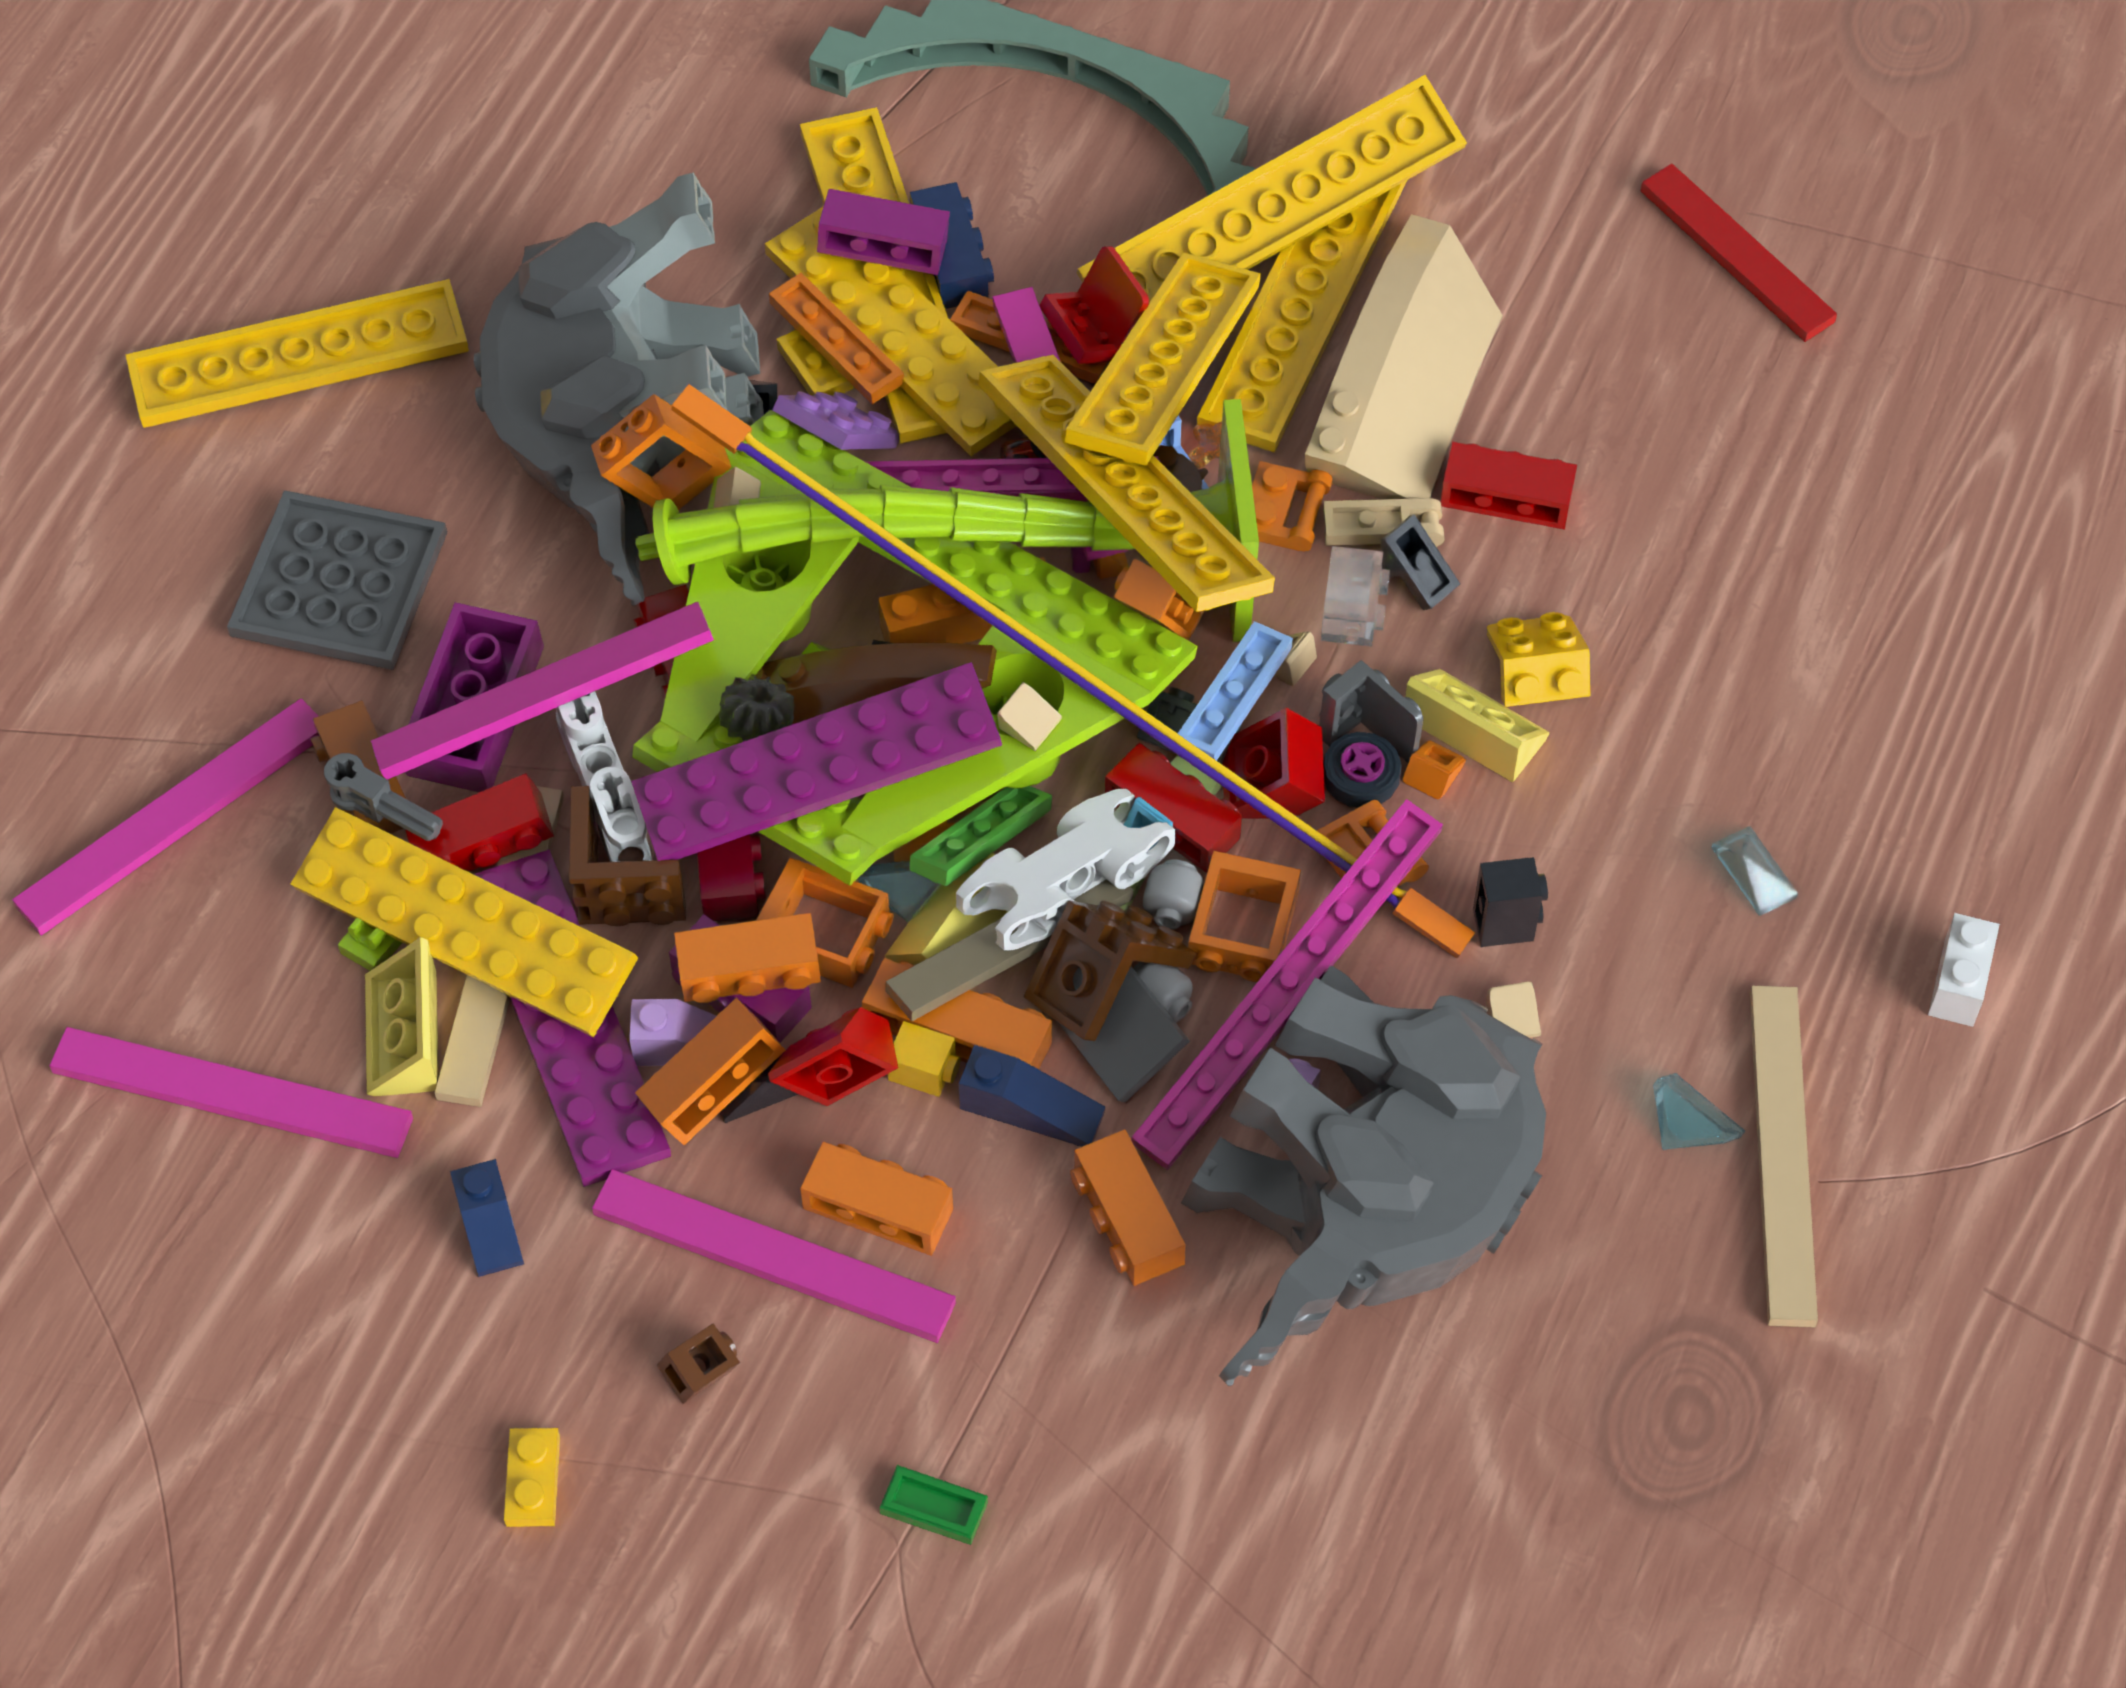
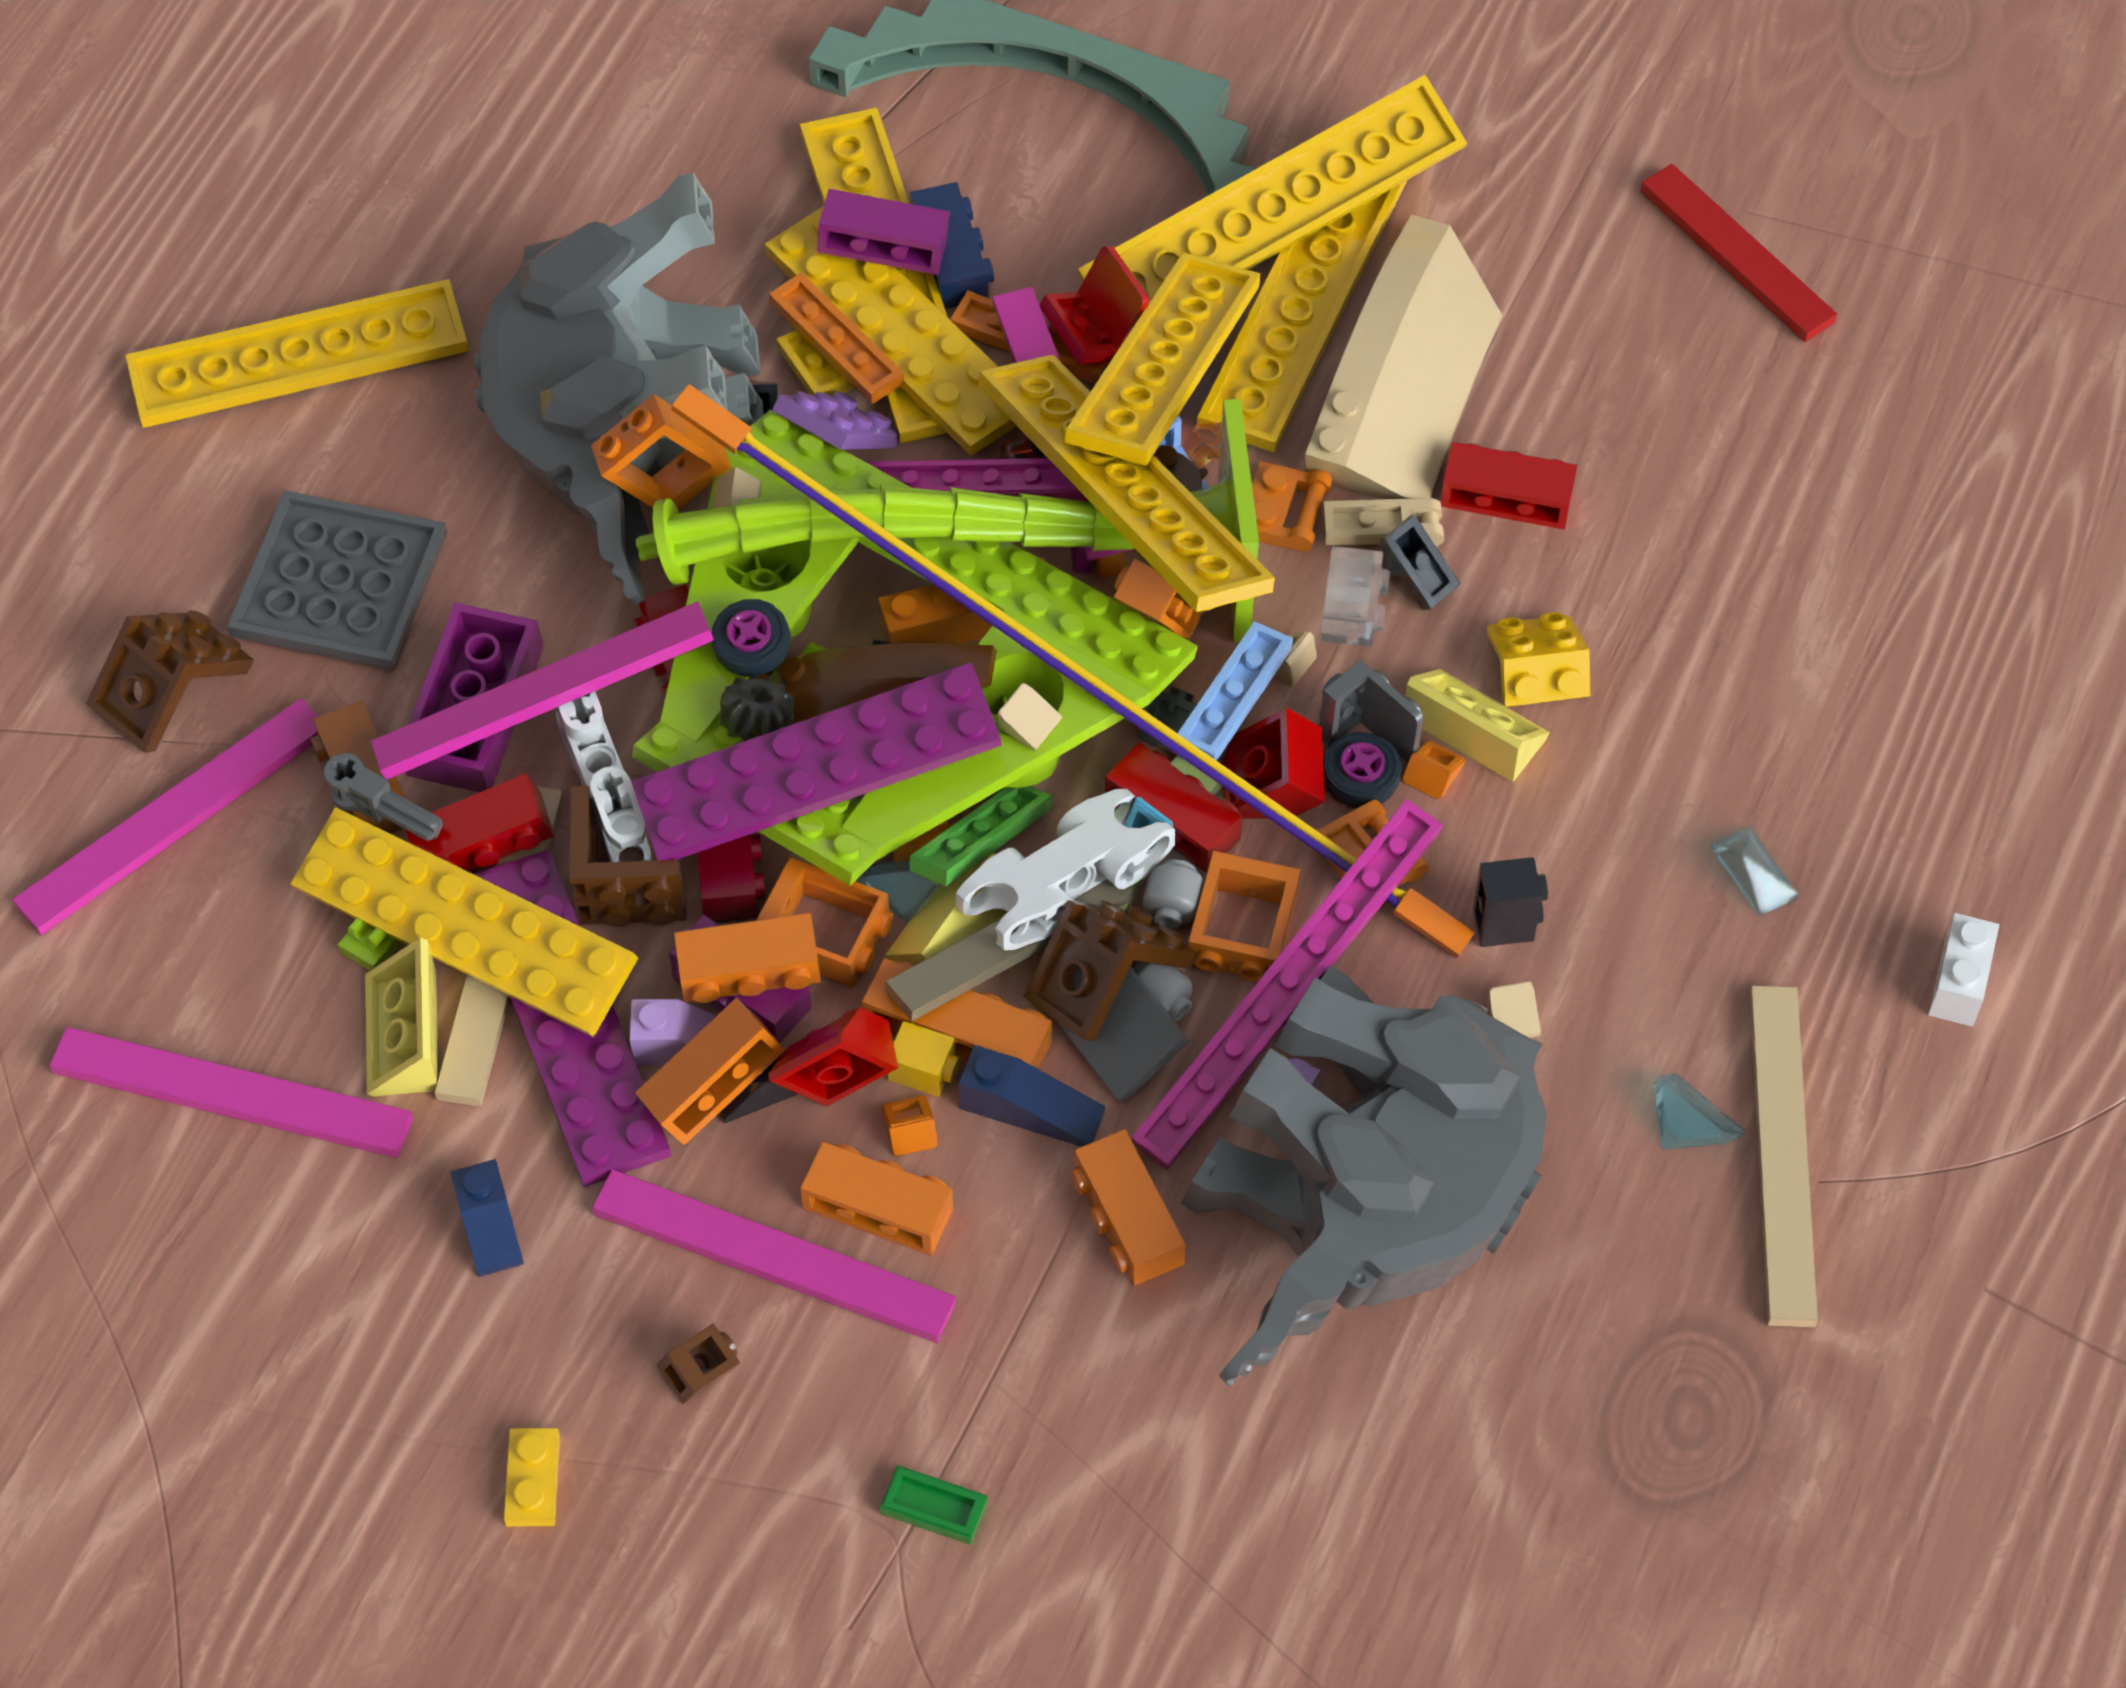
none -> reddish brown bracket [86,610,254,752]
none -> black wheel [711,599,791,677]
none -> orange slope [881,1095,938,1156]

